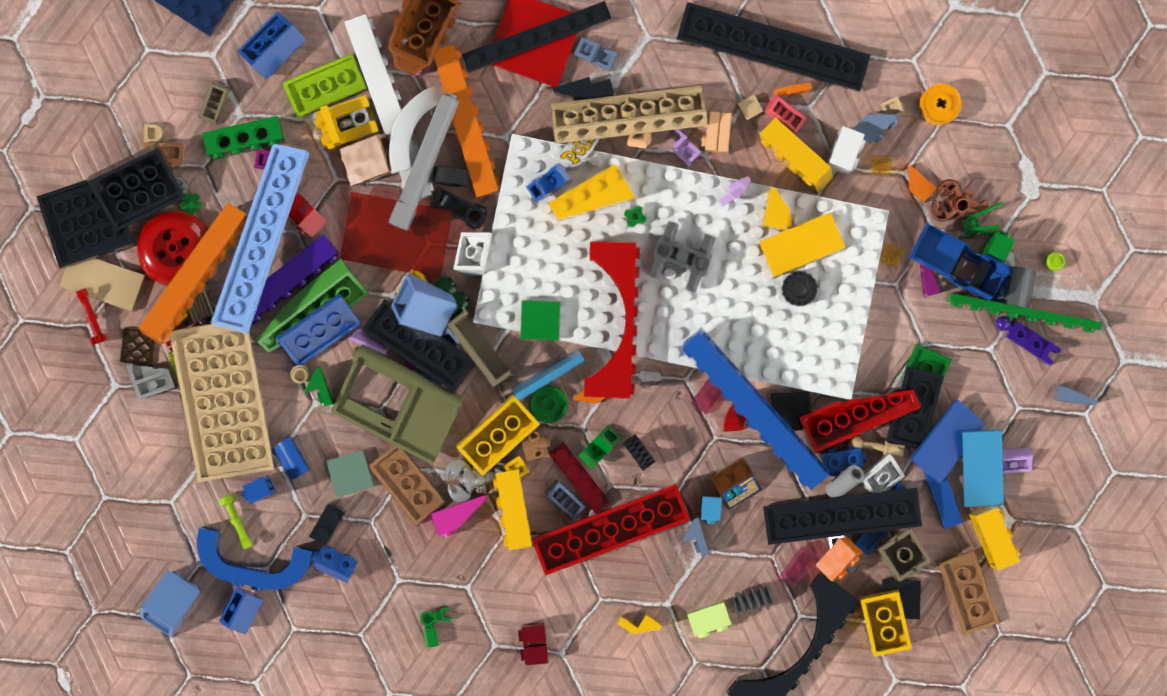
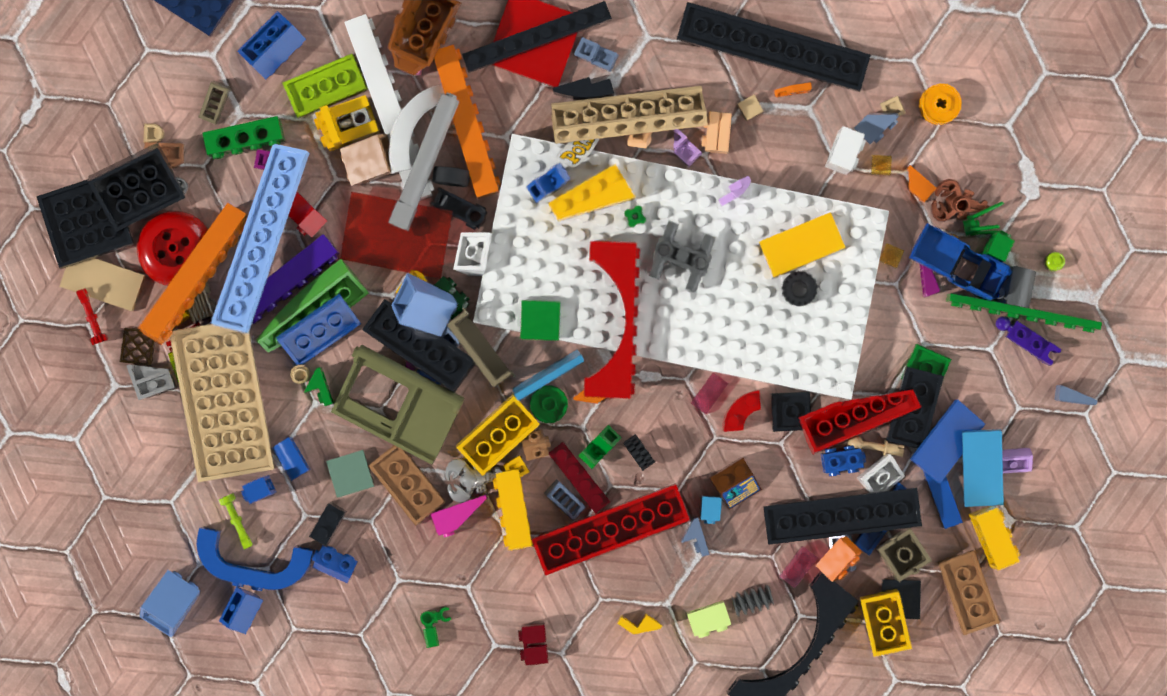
green plant [180,193,202,214] -> none
lavender slope [350,328,390,355] -> none
blue brick [682,328,829,490] -> none
yellow wedge [760,117,833,194] -> none
yellow slope [762,187,793,231] -> none
coral slope [763,95,807,134] -> none
light grey brick [826,465,864,498] -> none

